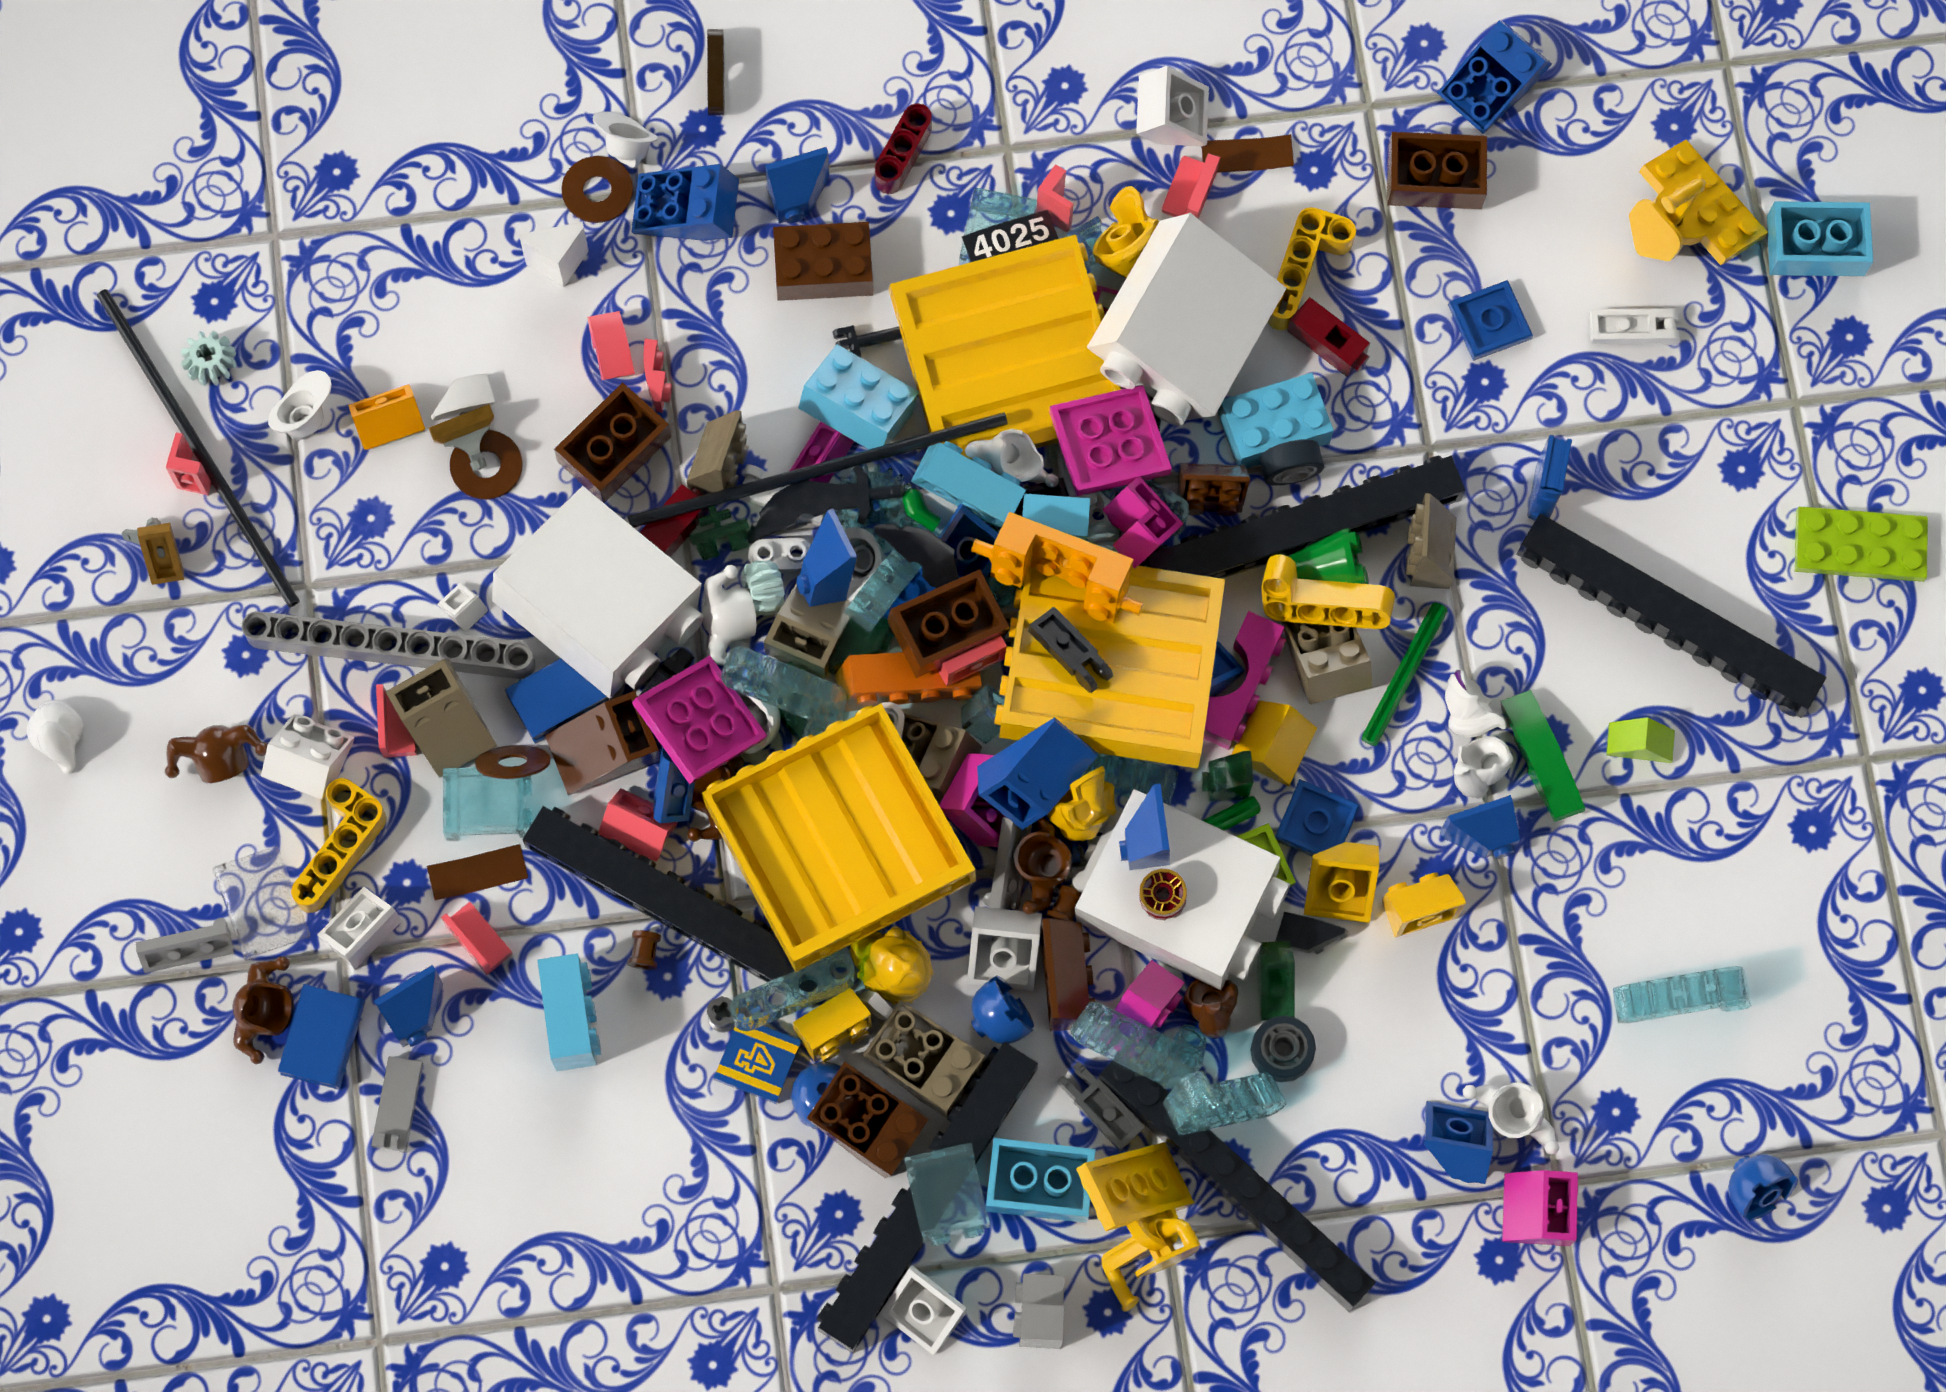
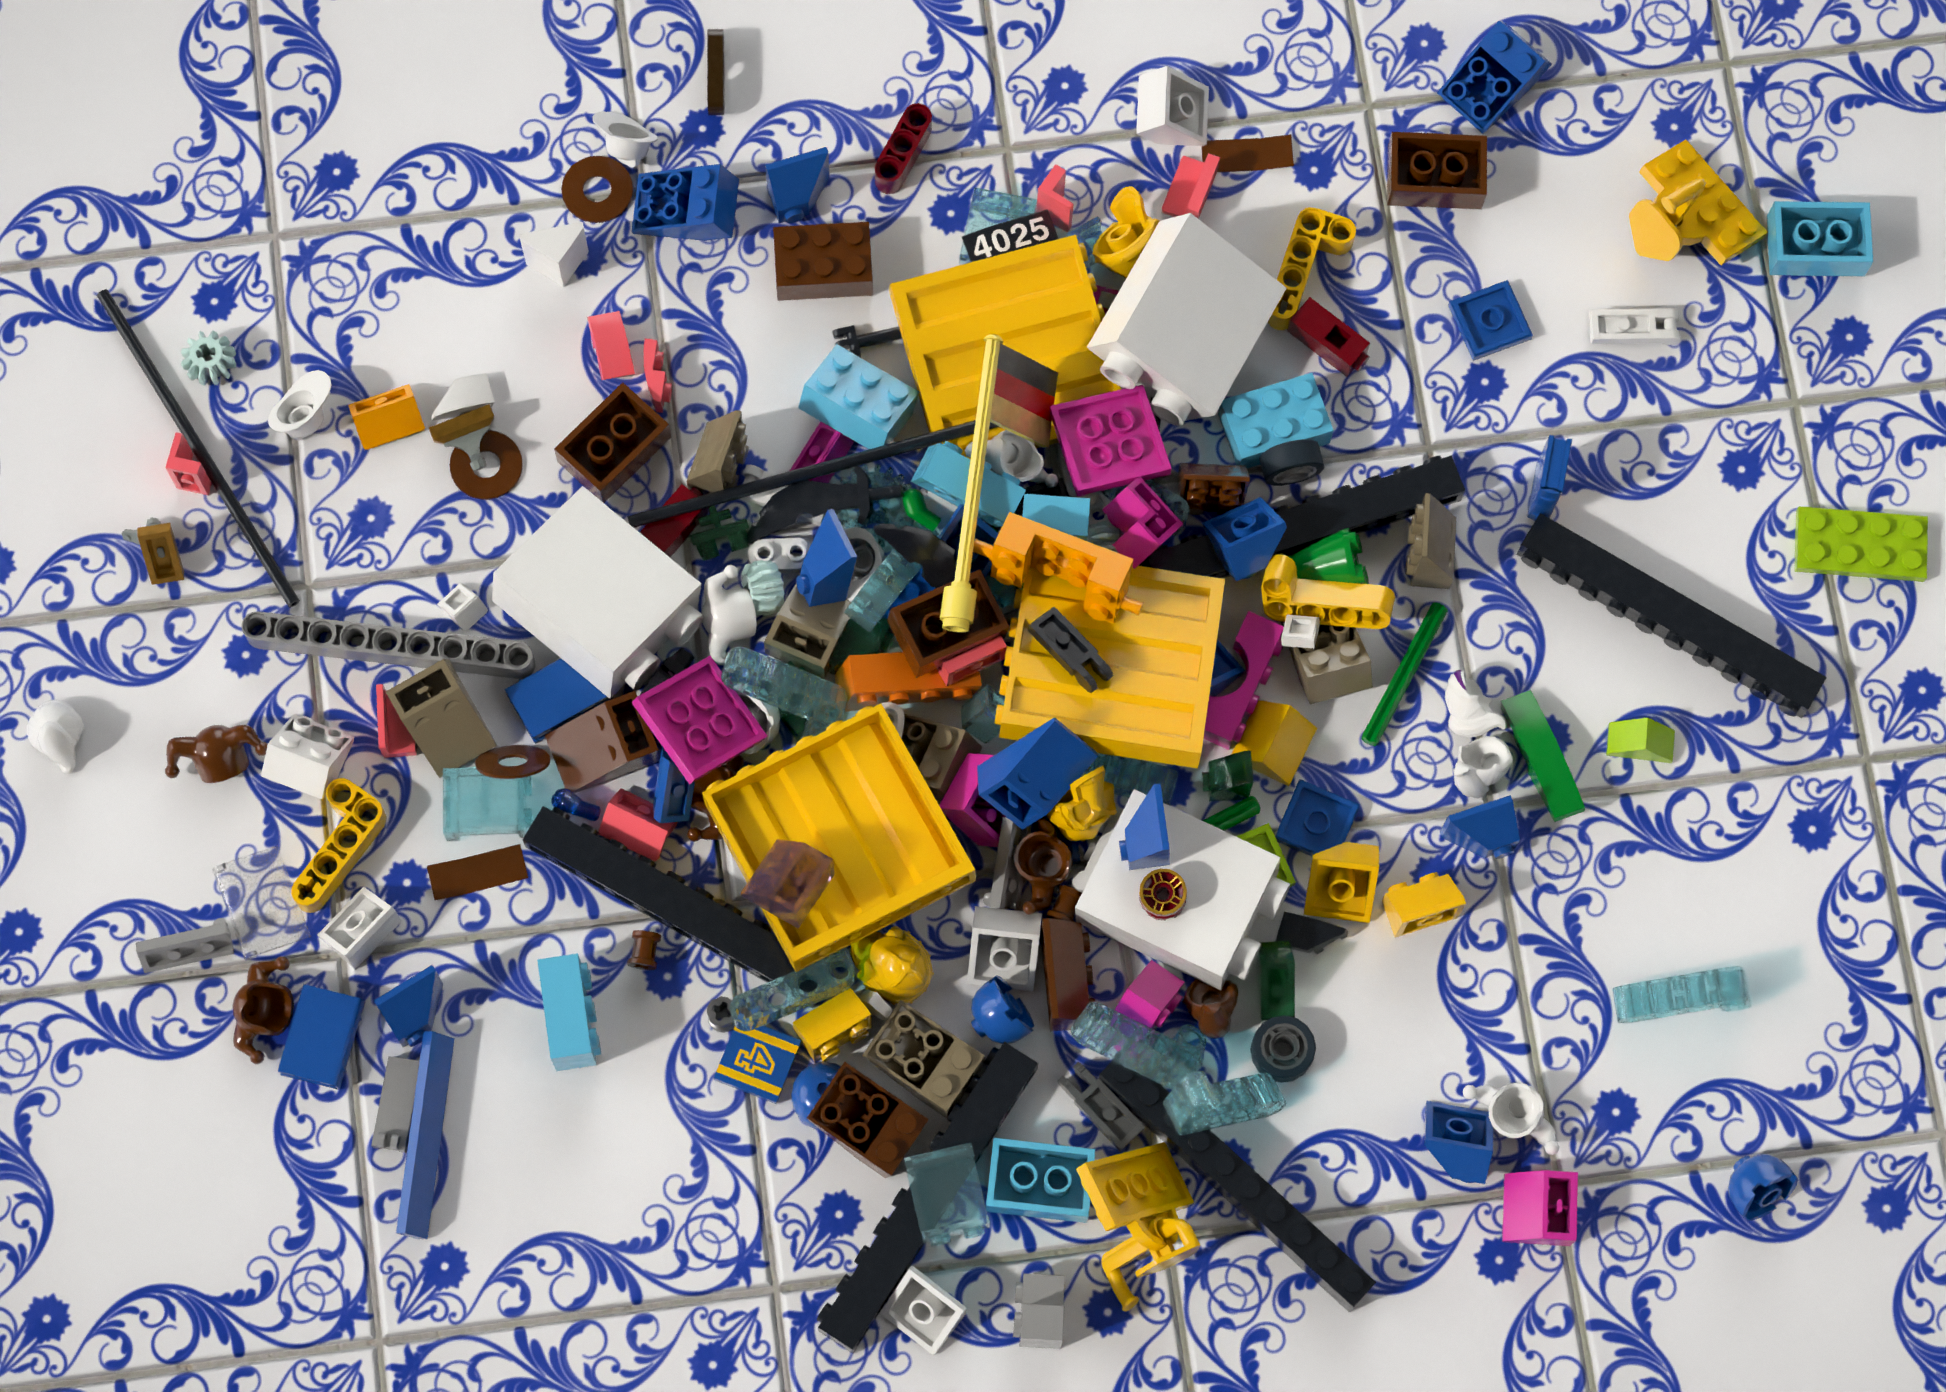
coral panel [441,902,513,975] -> none
none -> blue tile [396,1031,455,1239]
none -> clear blue arm [551,788,601,822]
none -> slope [740,839,835,929]
none -> flag [940,334,1058,632]
none -> blue slope [1202,497,1287,581]
none -> white tile [1281,615,1320,649]

